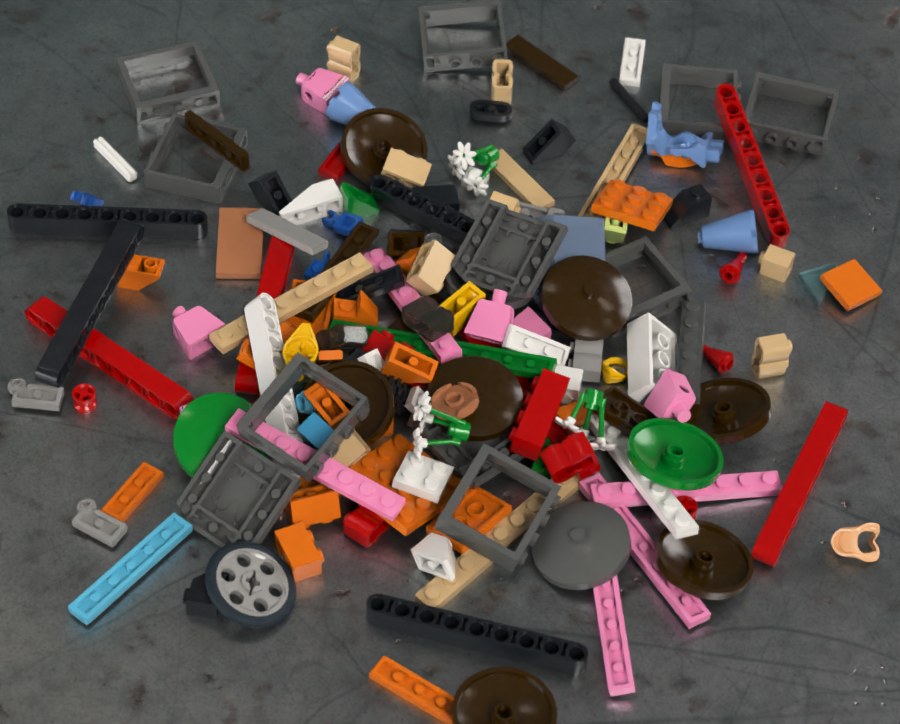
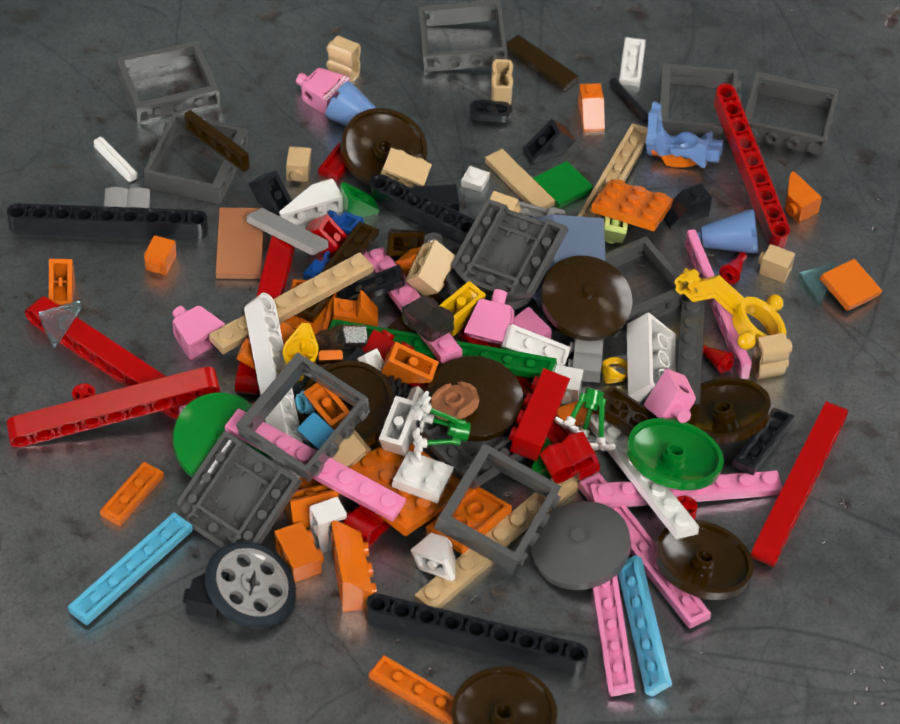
light grey hinge [8,378,64,412] -> none
black beam [35,219,145,388] -> none
blue plate [70,191,105,206] -> none
light grey hinge [71,498,128,547] -> none
orange slope [117,254,165,291] -> none
white plant [448,142,500,197] -> none
light nougat piece [831,523,880,562] -> none
none -> red beam [6,367,220,447]
none -> clear light blue tile [38,300,82,348]
none -> orange slope [49,258,75,305]
none -> light grey brick [104,187,151,208]
none -> orange brick [144,235,176,275]
none -> tan brick [286,146,311,182]
none -> red slope [305,214,348,257]
none -> white panel [310,497,347,553]
none -> orange slope [331,521,377,612]
none -> white brick [379,396,419,456]
none -> green tile [533,161,594,209]
none -> slope [578,83,605,132]
none -> medium azure plate [618,555,672,697]
none -> yellow piece [674,268,787,350]
none -> bright pink tile [685,229,752,379]
none -> black tile [732,407,795,475]
none -> orange slope [785,171,822,223]

